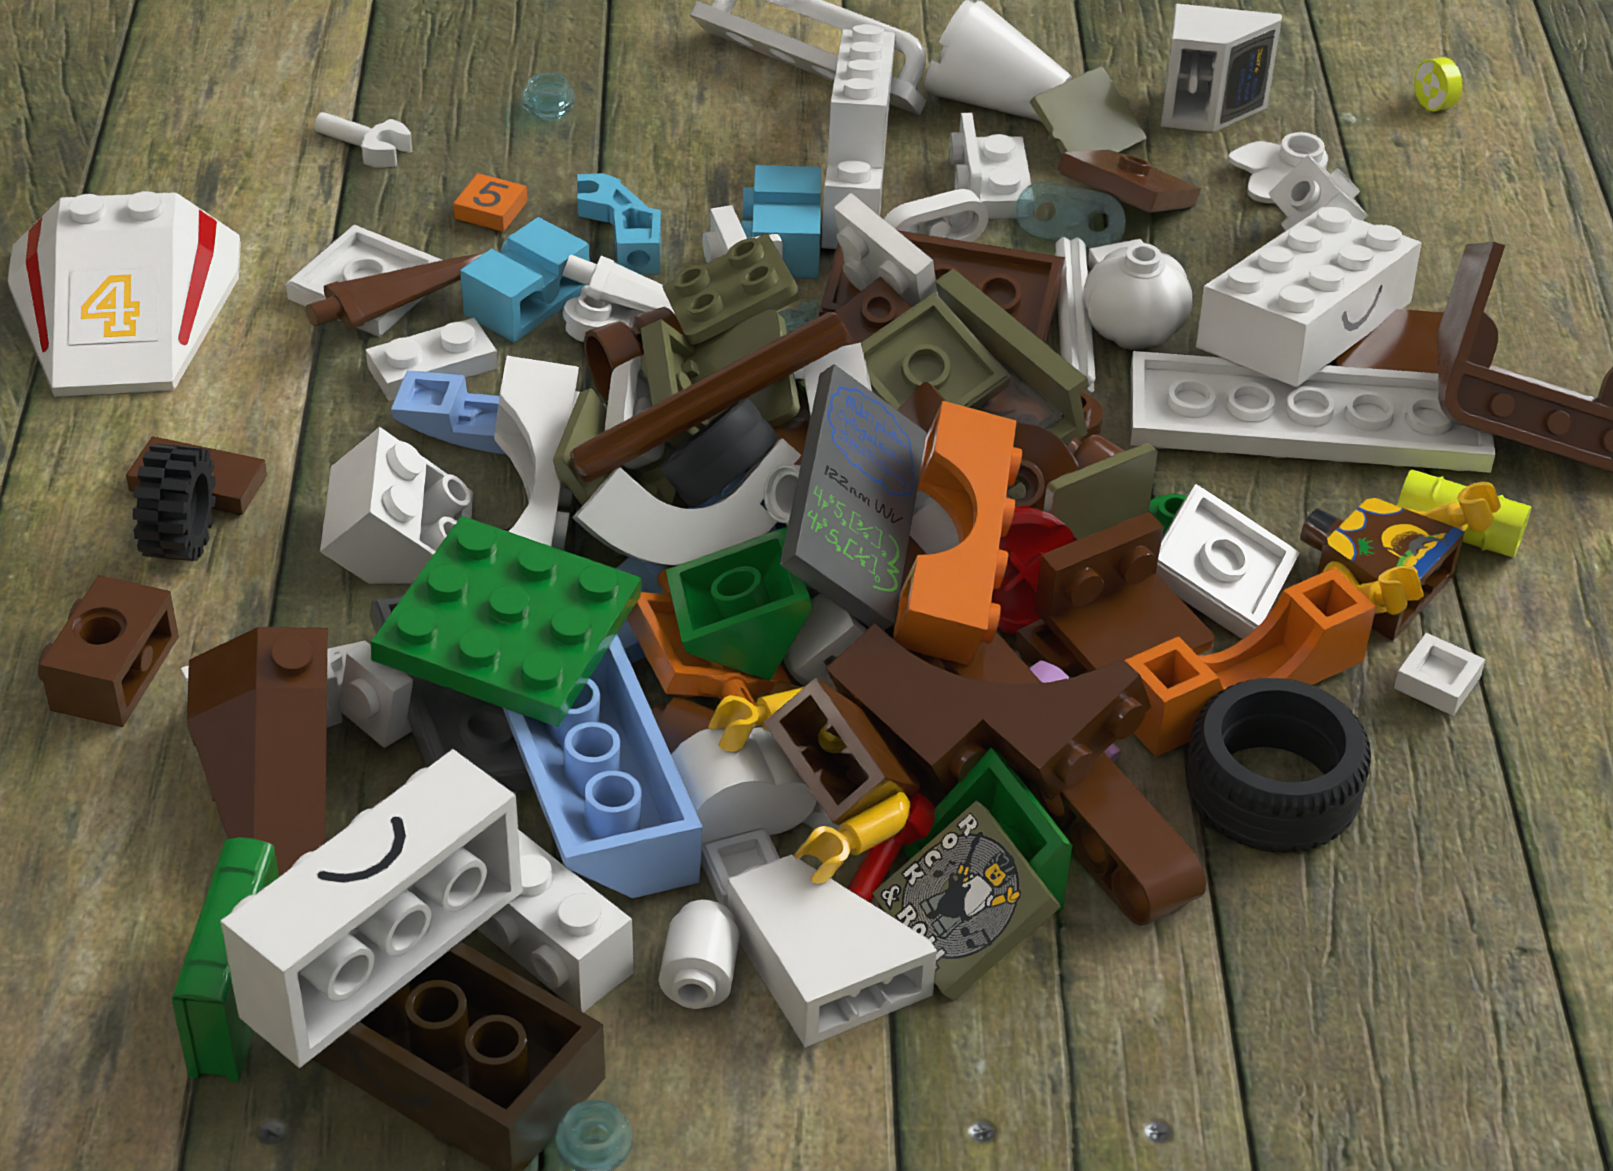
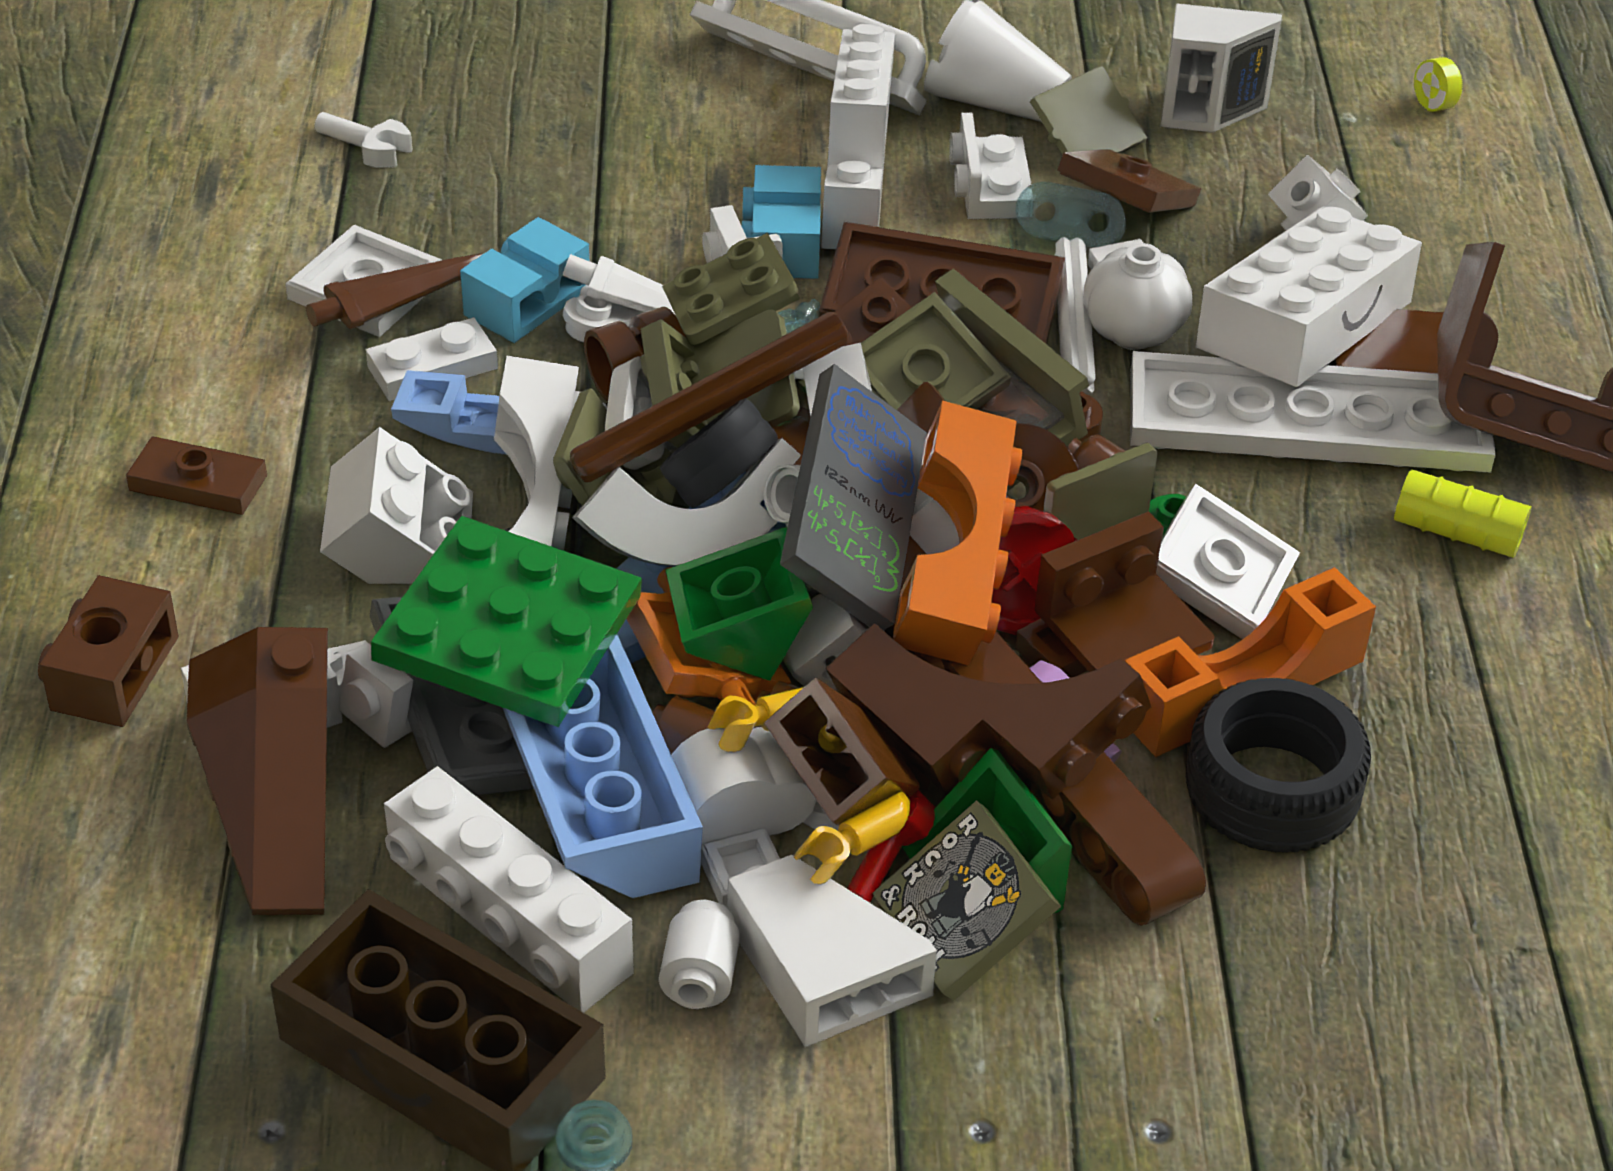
white wedge [8,191,241,397] -> none
black tyre [133,444,216,561] -> none
green piece [171,837,279,1082] -> none
white brick [221,749,523,1068] -> none
orange tile [453,173,528,232] -> none
clear light blue plate [522,73,575,120] -> none
medium azure piece [577,174,661,275] -> none
white plate [834,193,938,307] -> none
white plate [884,189,989,242] -> none
white plate [1228,132,1328,204] -> none
torso [1300,482,1501,641] -> none
white plate [1394,633,1485,716] -> none

